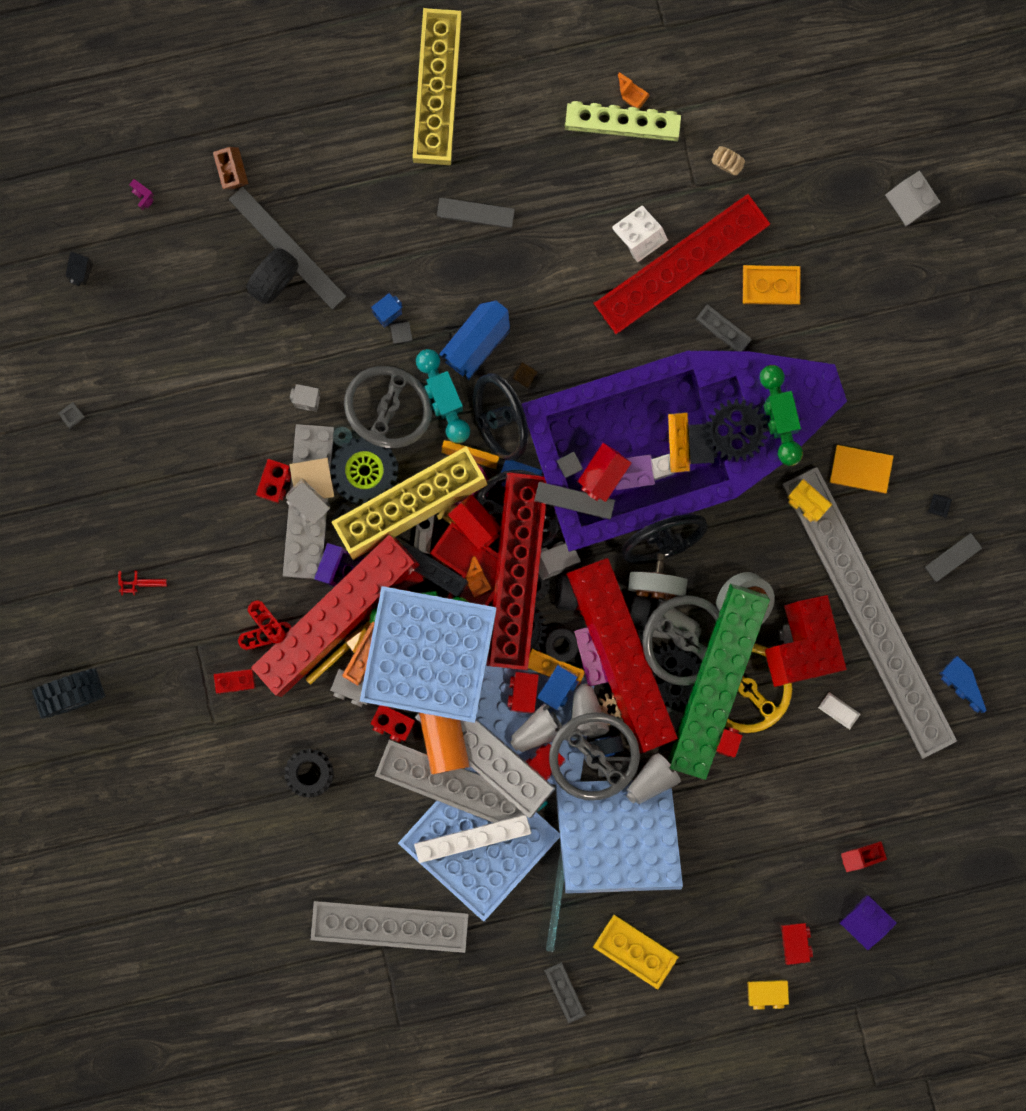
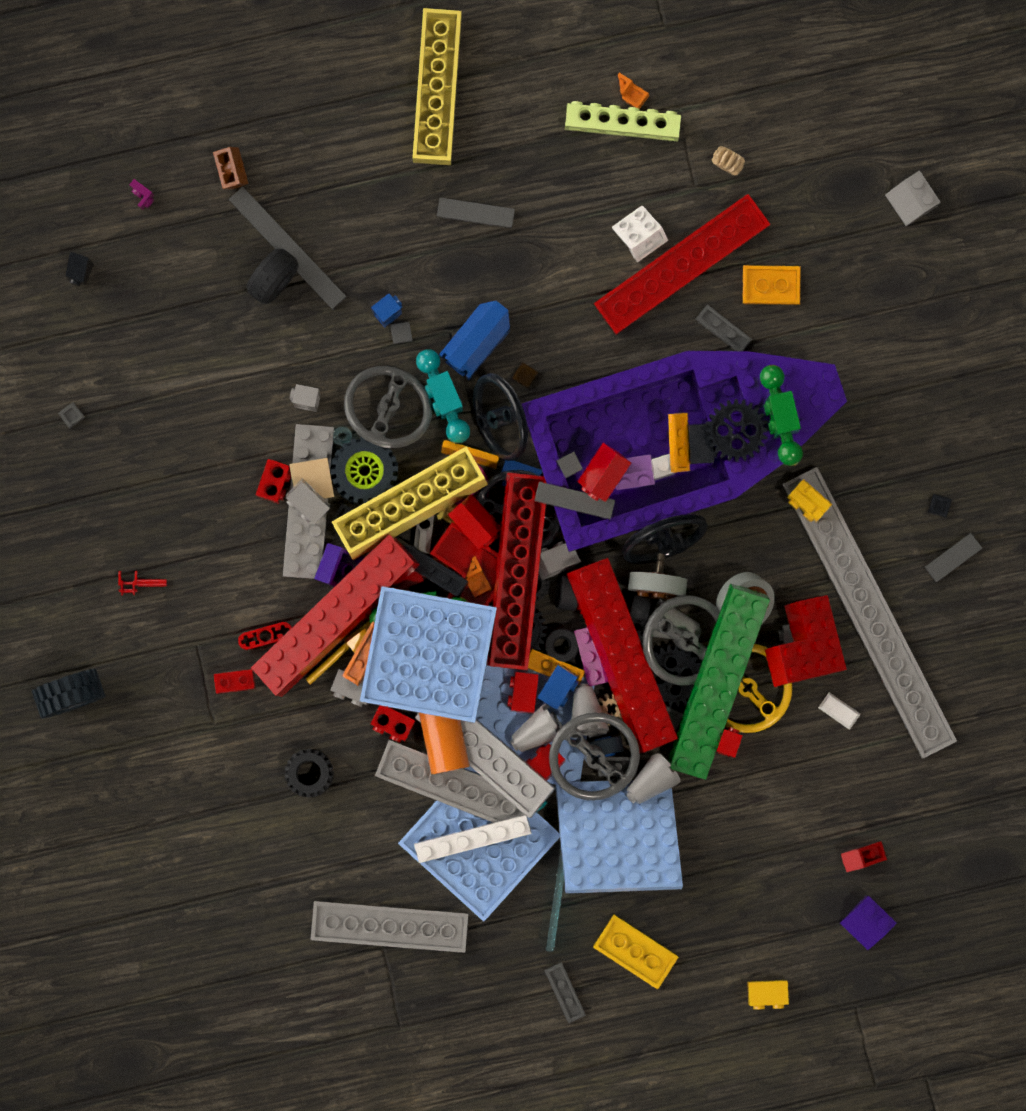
red beam [248,600,285,643] -> none
red brick [781,923,813,965] -> none
light orange tile [830,445,893,494] -> none
blue slope [939,656,986,713] -> none

